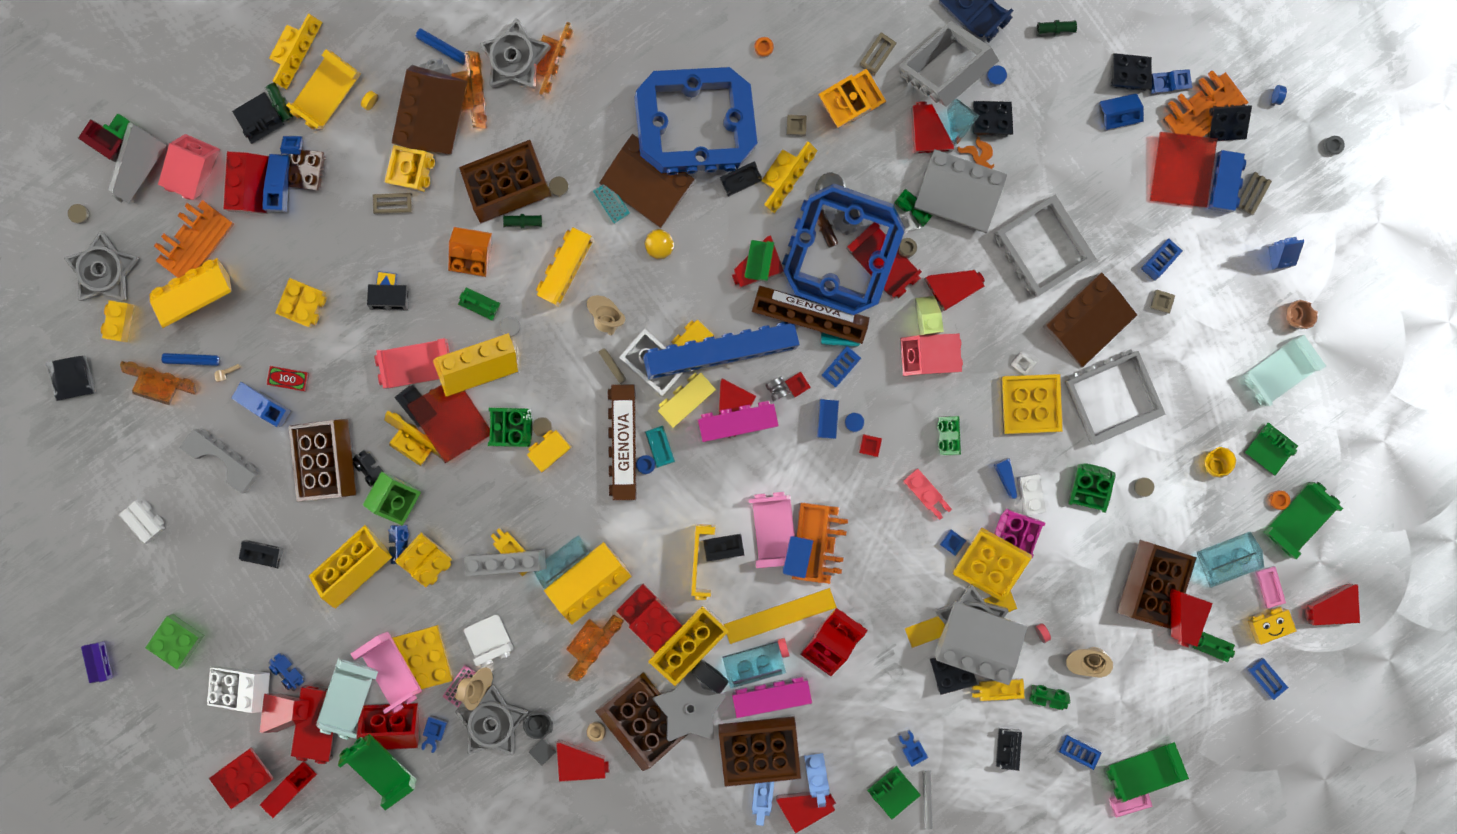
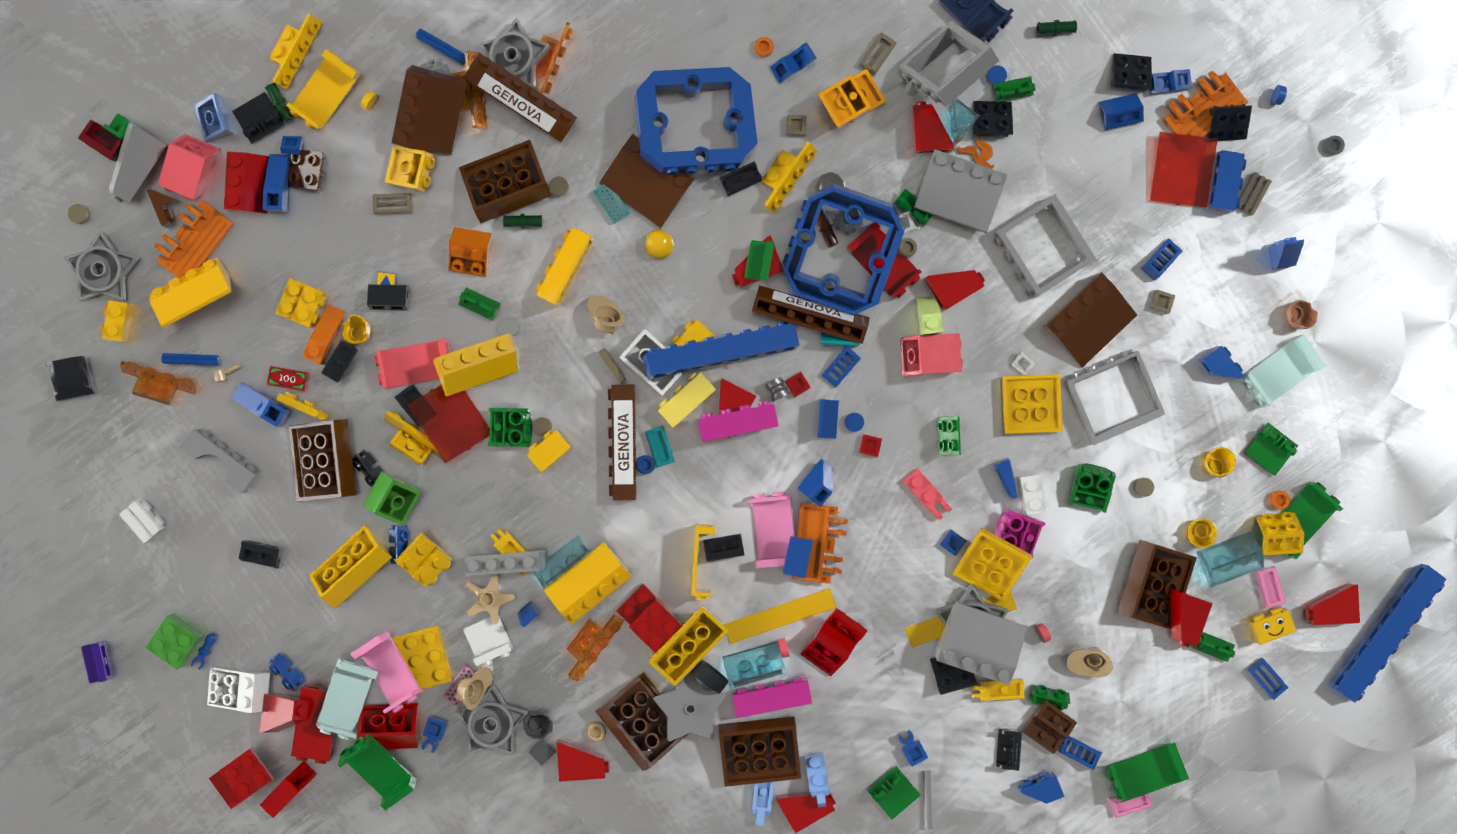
none -> reddish brown slope [147,189,180,228]
none -> blue piece [191,634,216,670]
none -> medium blue slope [194,93,234,142]
none -> yellow hinge [276,391,329,420]
none -> orange slope [302,305,346,365]
none -> black hinge [321,339,358,383]
none -> yellow hair [342,315,371,345]
none -> reddish brown brick [463,53,577,142]
none -> tan animal [465,574,515,624]
none -> blue slope [518,601,541,627]
none -> blue slope [770,42,817,83]
none -> blue slope [797,459,833,507]
none -> green hinge [994,76,1035,103]
none -> blue slope [1018,771,1065,804]
none -> reddish brown slope [1022,700,1077,754]
none -> yellow hair [1187,518,1217,548]
none -> blue slope [1199,345,1244,379]
none -> yellow bracket [1257,512,1304,556]
none -> blue brick [1331,564,1447,703]

